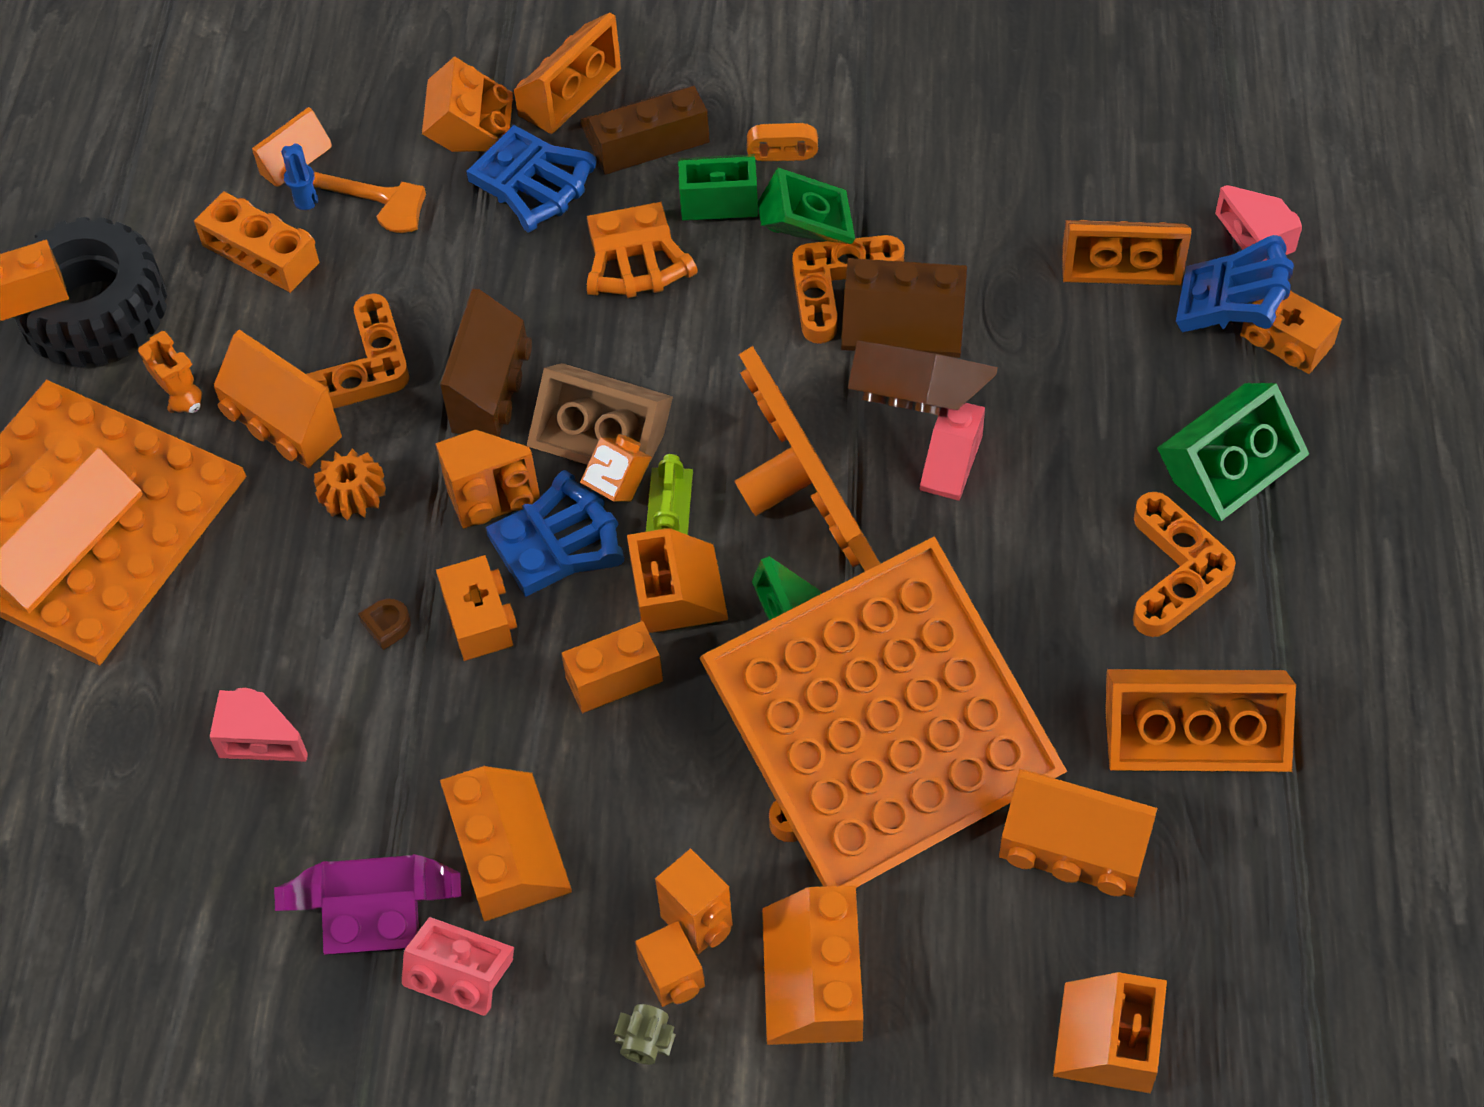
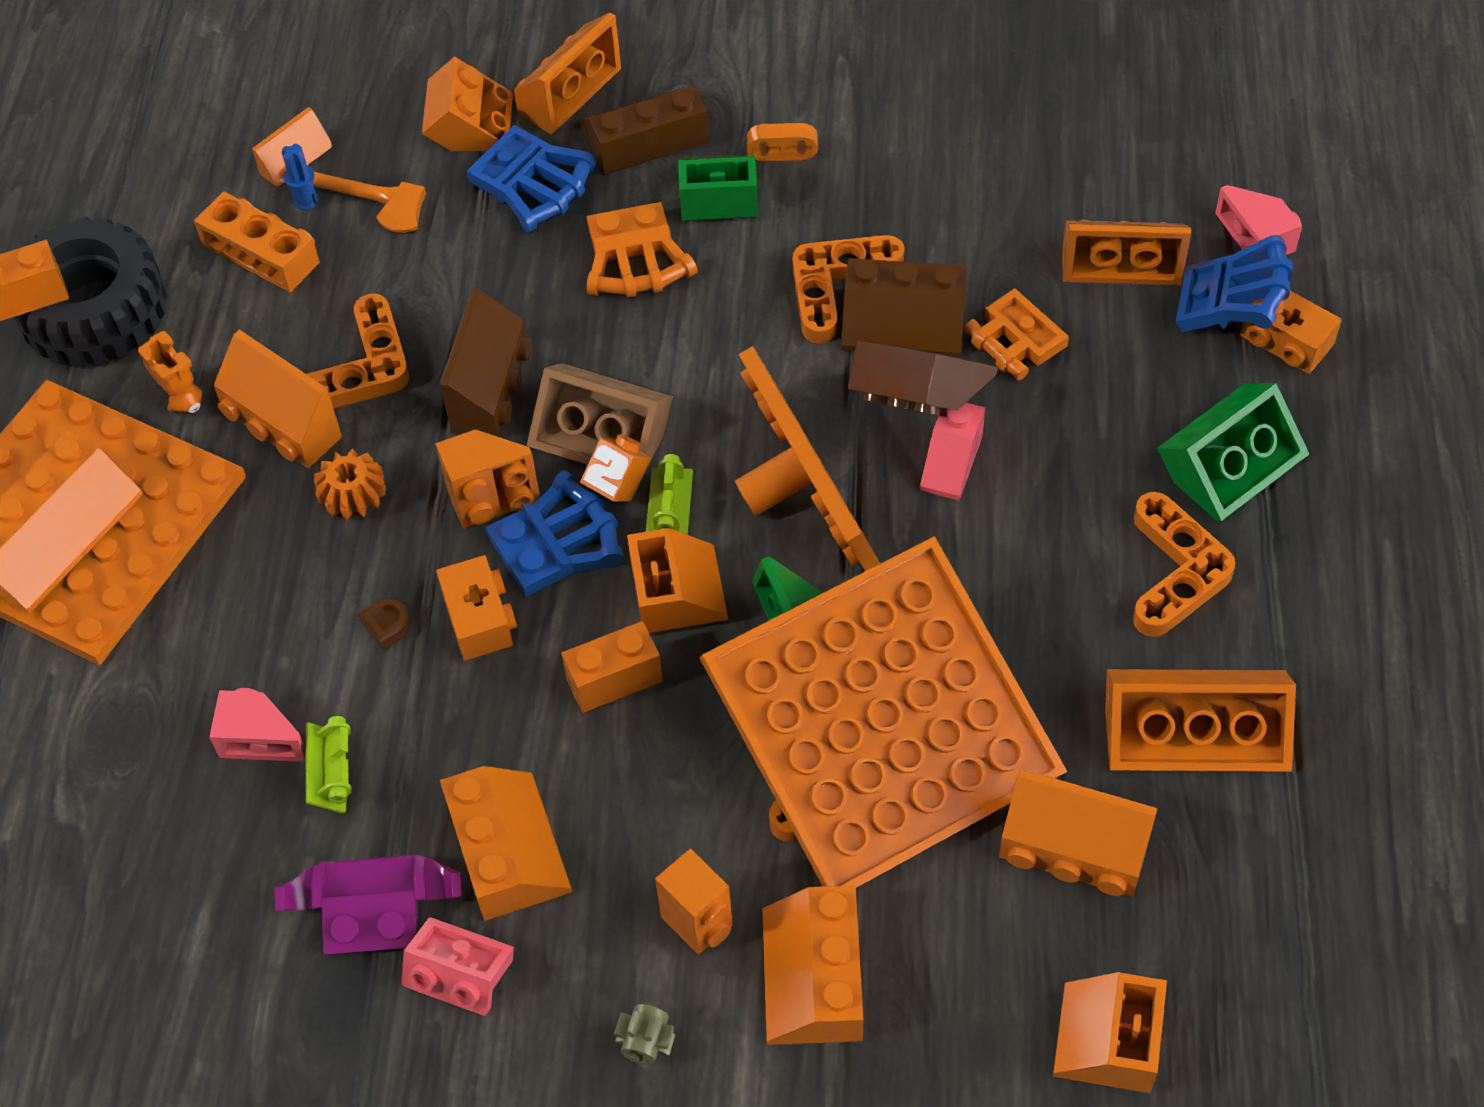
orange brick [635,921,705,1007] -> none
green slope [758,167,855,244] -> none
none -> lime hinge [306,716,351,814]
none -> orange plate [964,288,1069,381]

